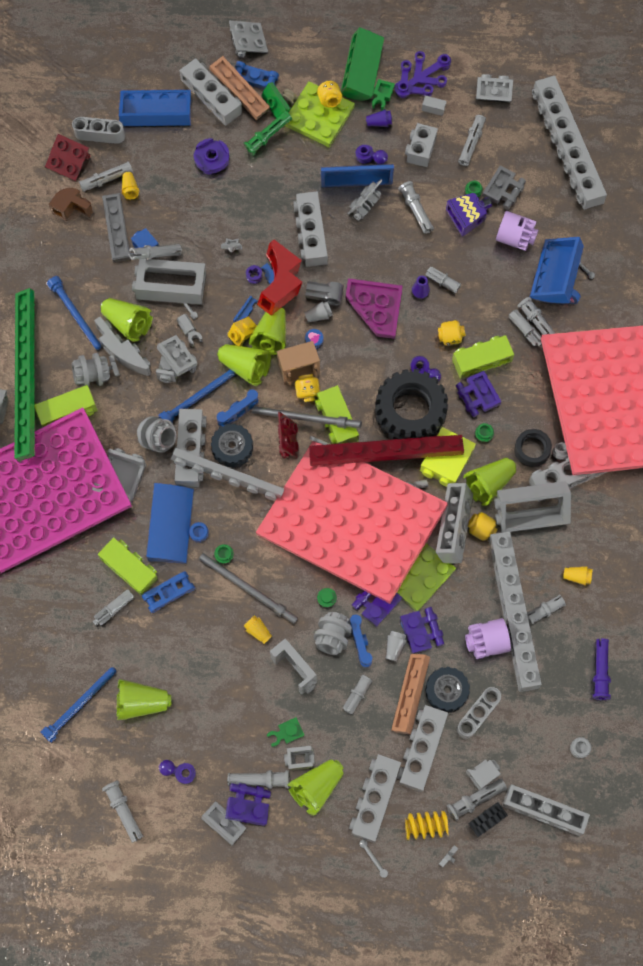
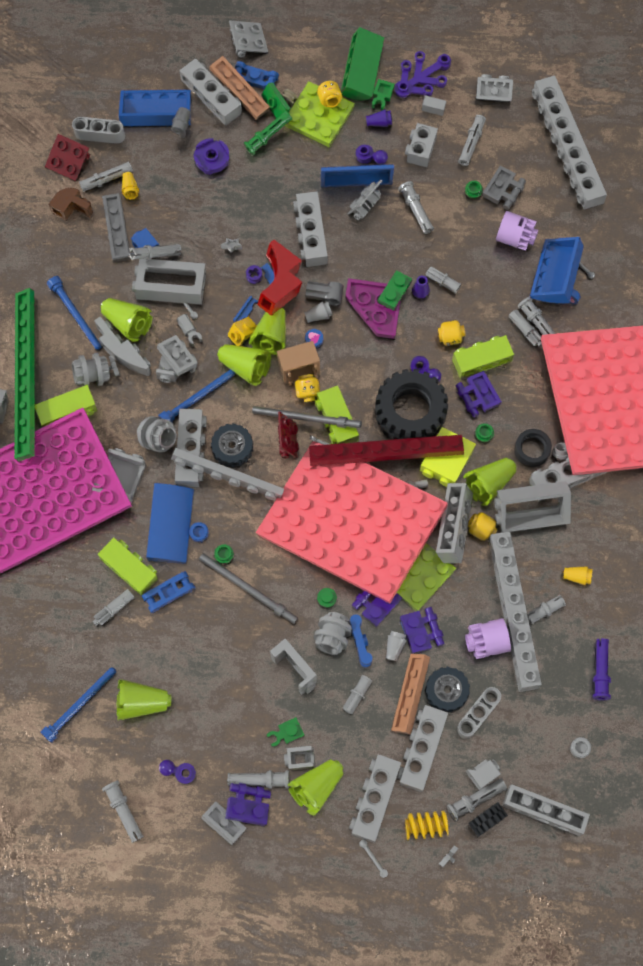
blue plate [217,389,259,427] -> none
yellow cone [244,615,272,644] -> none
dark purple torso [446,193,492,237] -> none
none -> flat silver piece [171,107,191,138]
none -> green plate [378,270,412,311]

